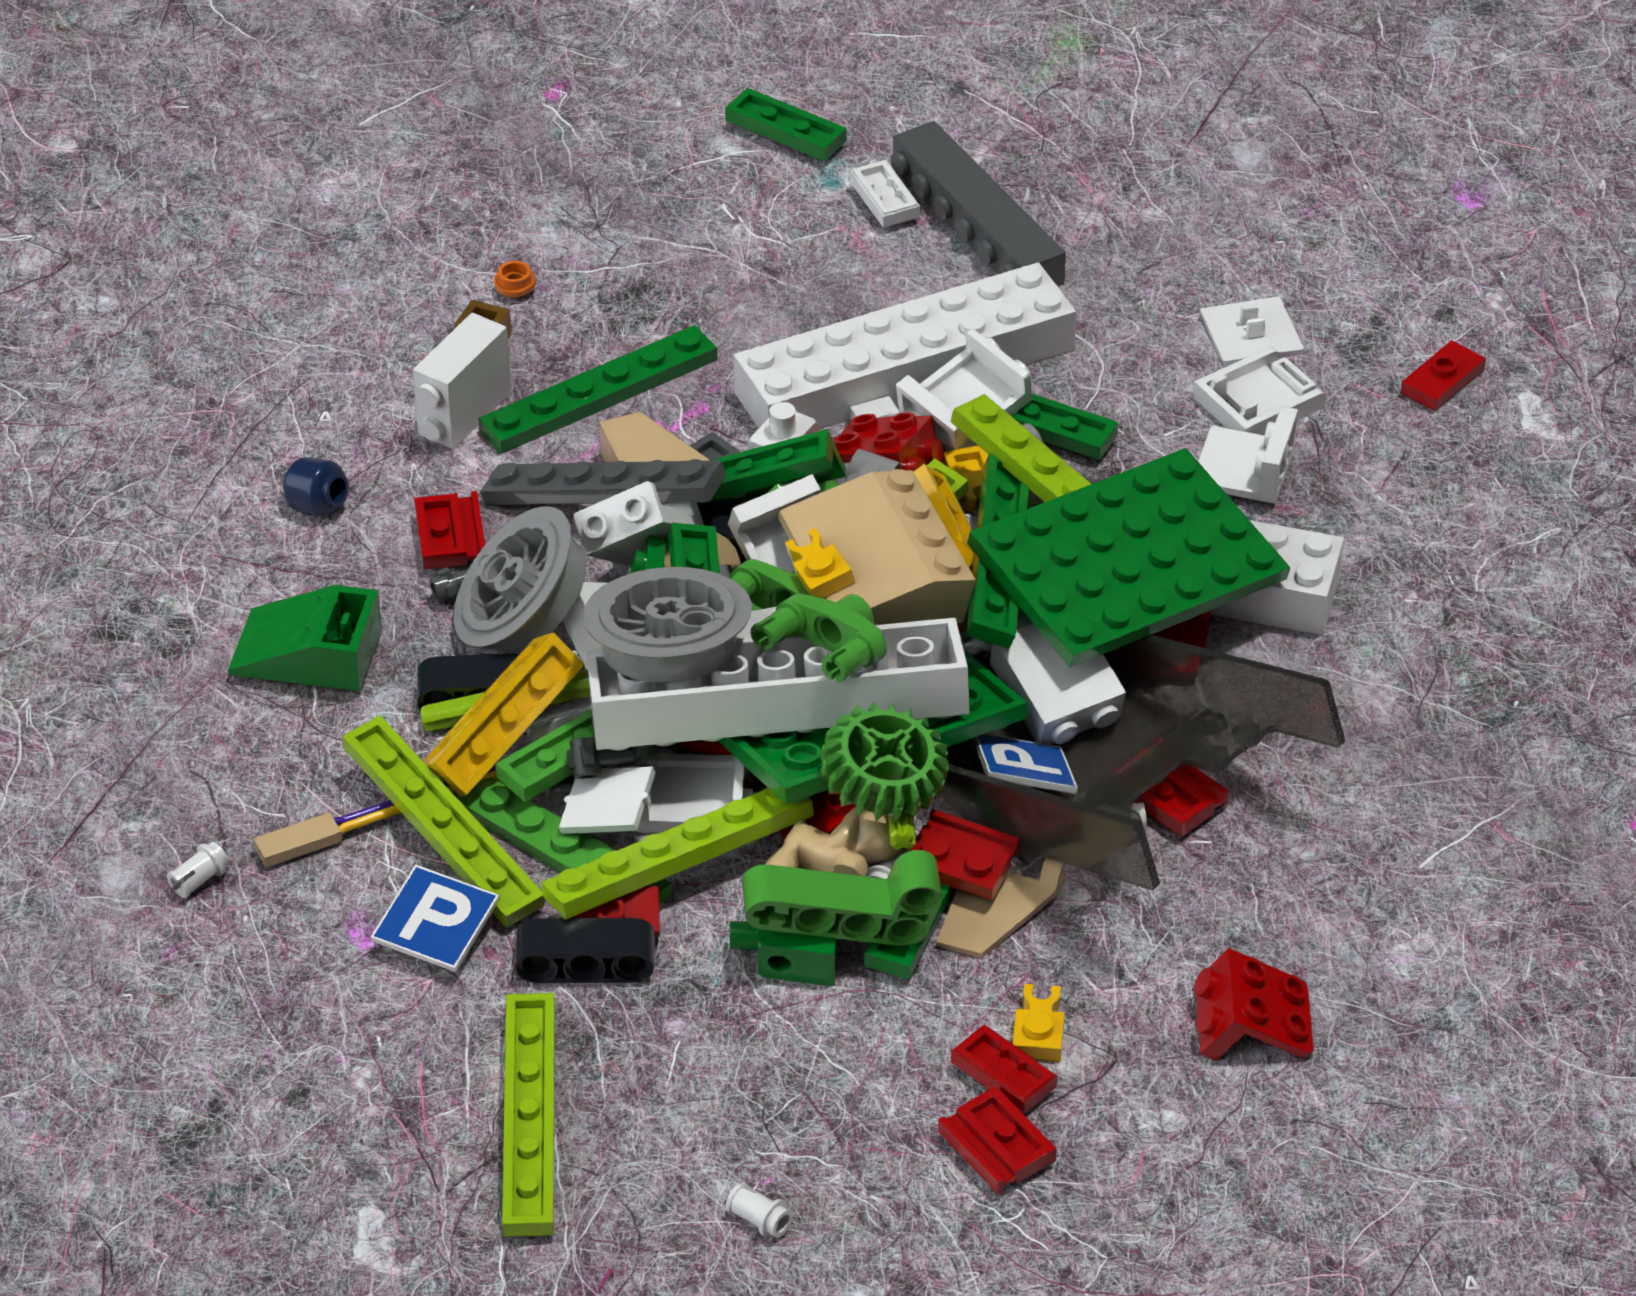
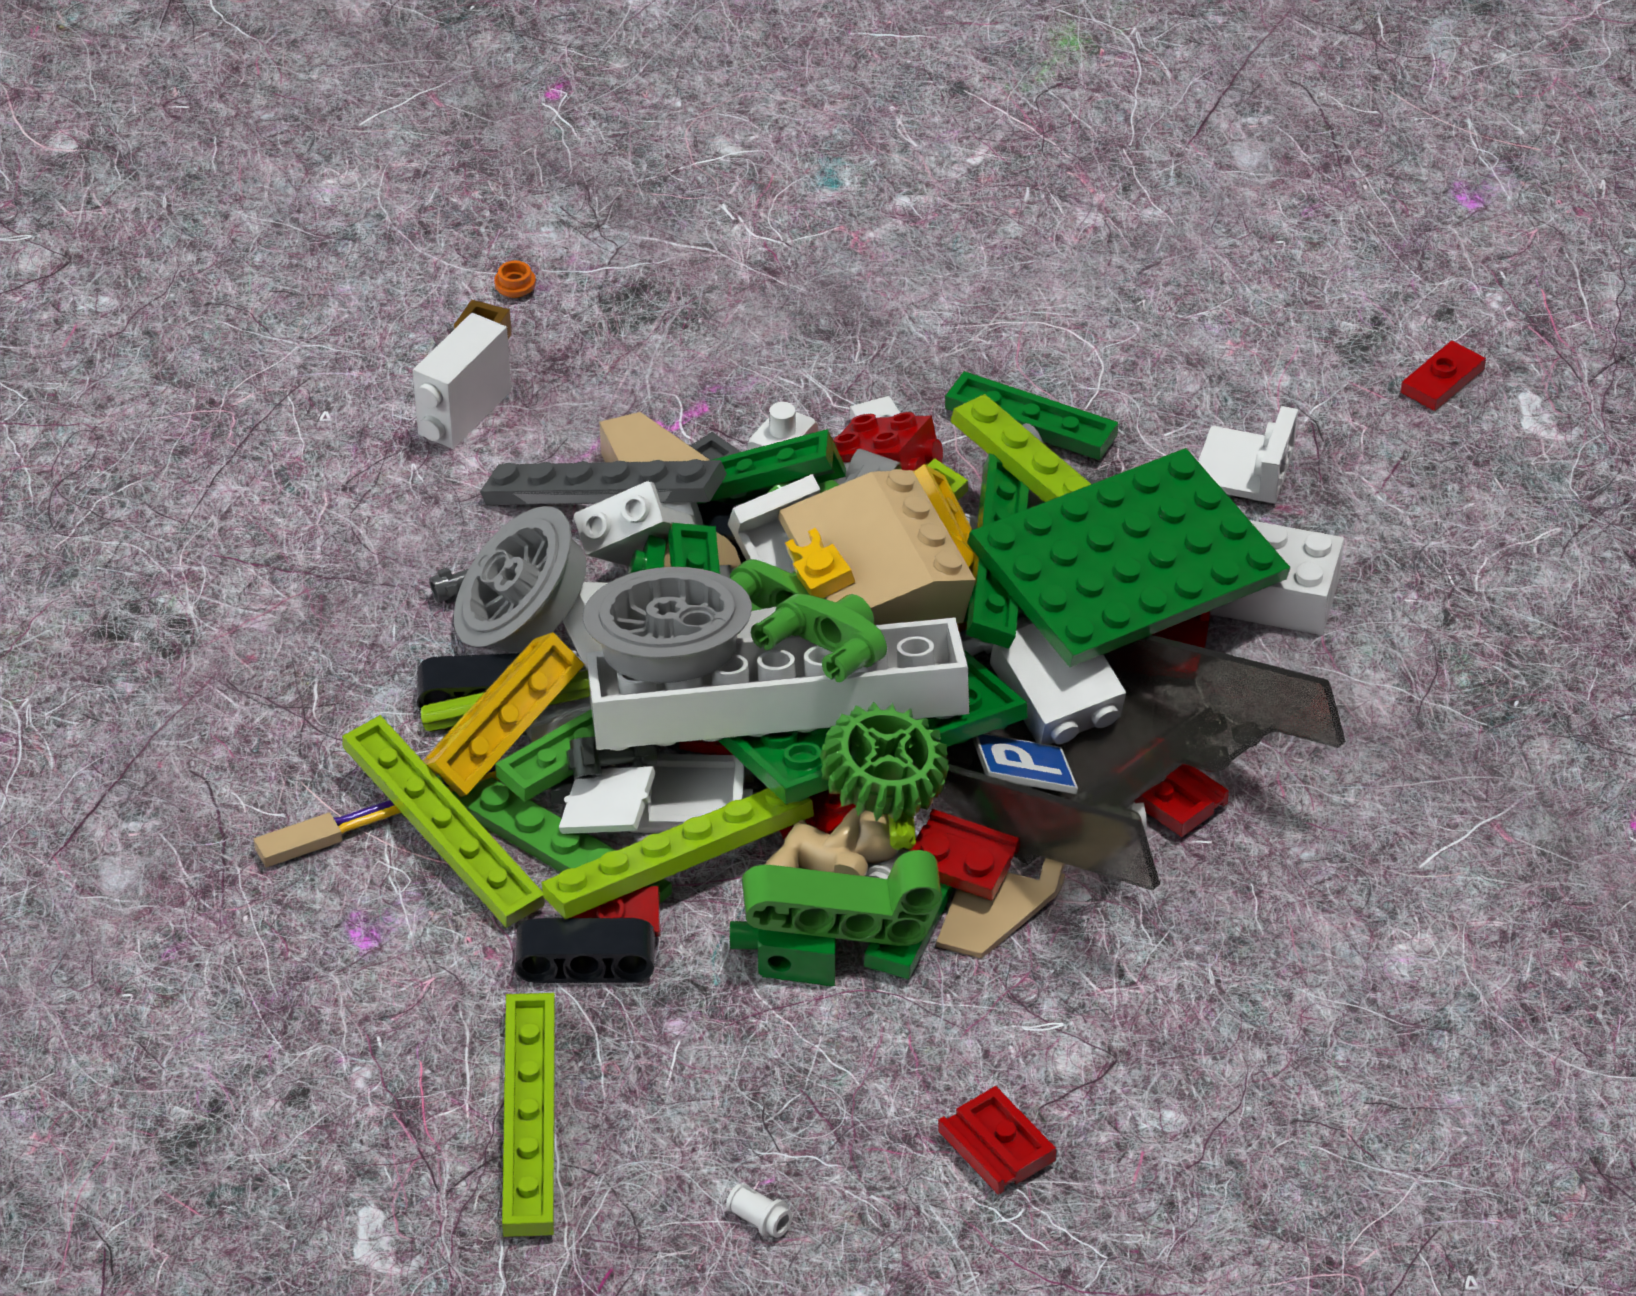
white pin [167,842,229,898] -> none
green slope [228,585,382,691] -> none
dark blue head [283,457,349,516] -> none
blue piece [370,864,500,972] -> none
red plate [414,491,486,570] -> none
green plate [478,325,718,454] -> none
green plate [725,87,847,161] -> none
white brick [733,262,1076,429] -> none
white plate [849,160,920,228] -> none
dark grey brick [890,121,1066,287] -> none
white panel [896,328,1032,451] -> none
yellow plate [943,446,989,512] -> none
red plate [951,1024,1057,1114] -> none
yellow plate [1013,983,1065,1062] -> none
white container [1193,347,1327,435] -> none
red bracket [1194,948,1314,1061] -> none
white piece [1200,296,1304,366] -> none

